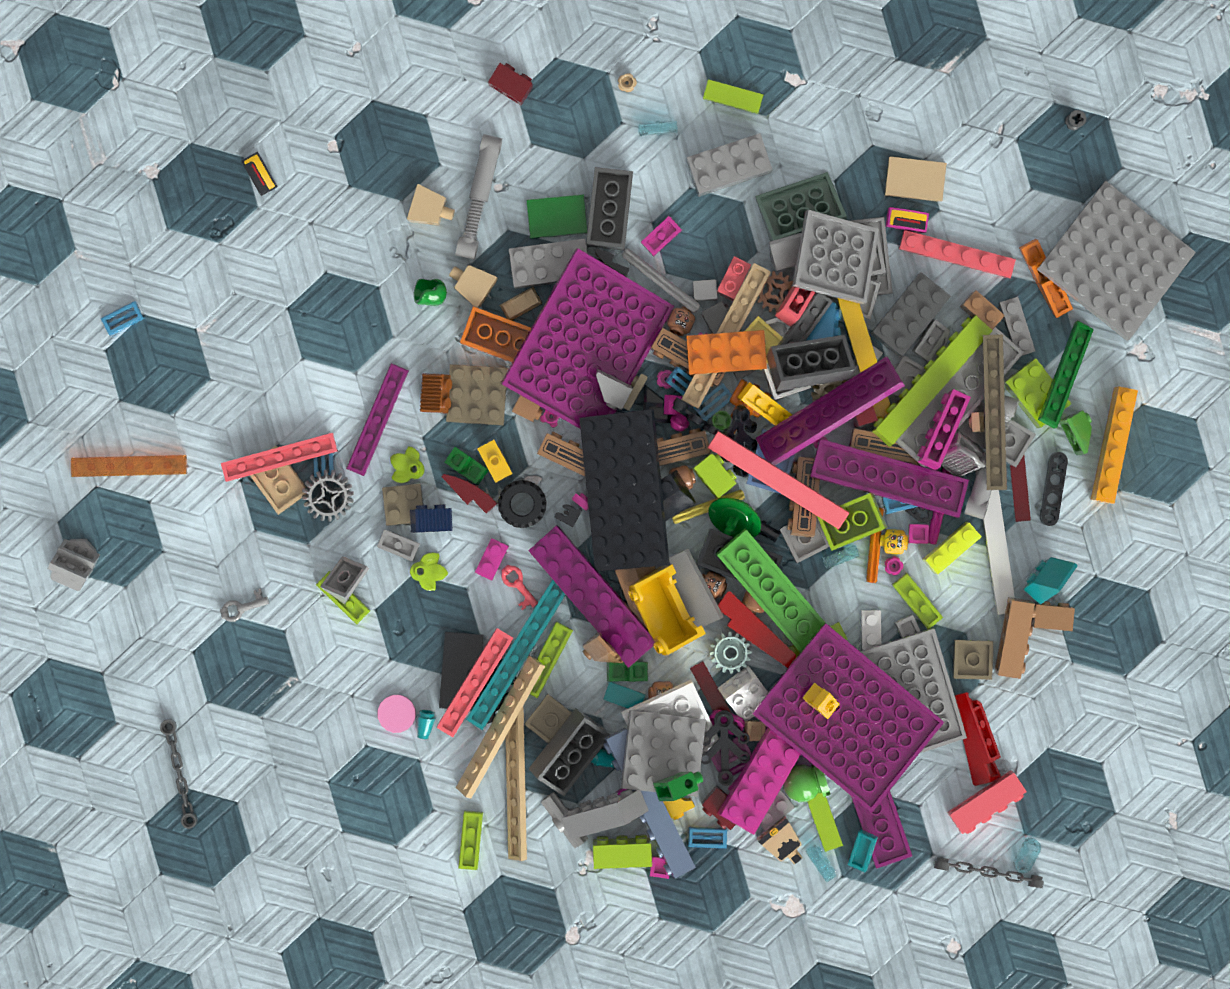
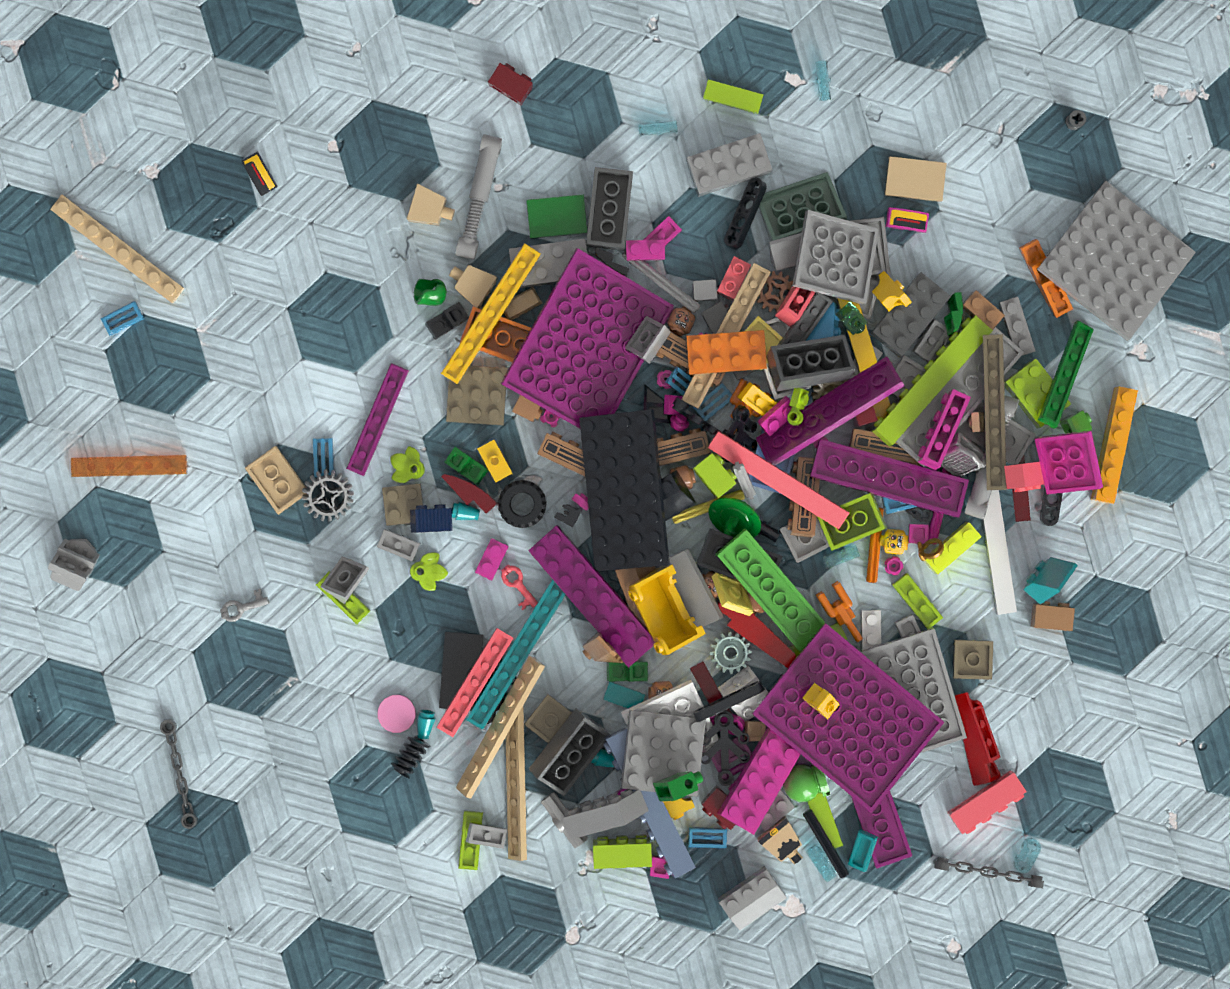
coral plate [221,433,338,482] -> none
dark orange brick [420,373,452,414] -> none
lime tile [530,621,573,698] -> none
light grey slope [596,369,632,410] -> none
tan plate [618,73,637,92] -> none
dark tan plate [623,374,648,411] -> none
bright green wheel [711,411,731,430] -> none
coral plate [899,230,1016,279] -> none
medium nougat brick [994,597,1036,679] -> none
none -> tan plate [50,195,185,303]
none -> black piece [391,736,430,779]
none -> black slope [425,302,469,340]
none -> yellow tile [441,243,541,384]
none -> teal cone [452,502,480,520]
none -> light grey plate [466,823,508,849]
none -> light grey slope [625,316,671,364]
none -> dark pink plate [626,239,665,261]
none -> black beam [693,681,765,722]
none -> light yellow tile [711,573,753,616]
none -> light grey slope [718,866,787,930]
none -> black beam [724,177,767,250]
none -> light grey axle [732,462,756,500]
none -> dark pink plate [757,396,792,436]
none -> lime plate [787,388,809,426]
none -> black axle [803,809,849,879]
none -> clear light blue pin [815,60,831,101]
none -> orange plant [815,581,863,643]
none -> clear green brick [835,302,868,335]
none -> yellow brick [871,271,912,312]
none -> pearl gold piece [917,538,944,561]
none -> green slope [944,292,963,336]
none -> coral brick [1004,462,1044,492]
none -> dark pink plate [1035,431,1103,494]

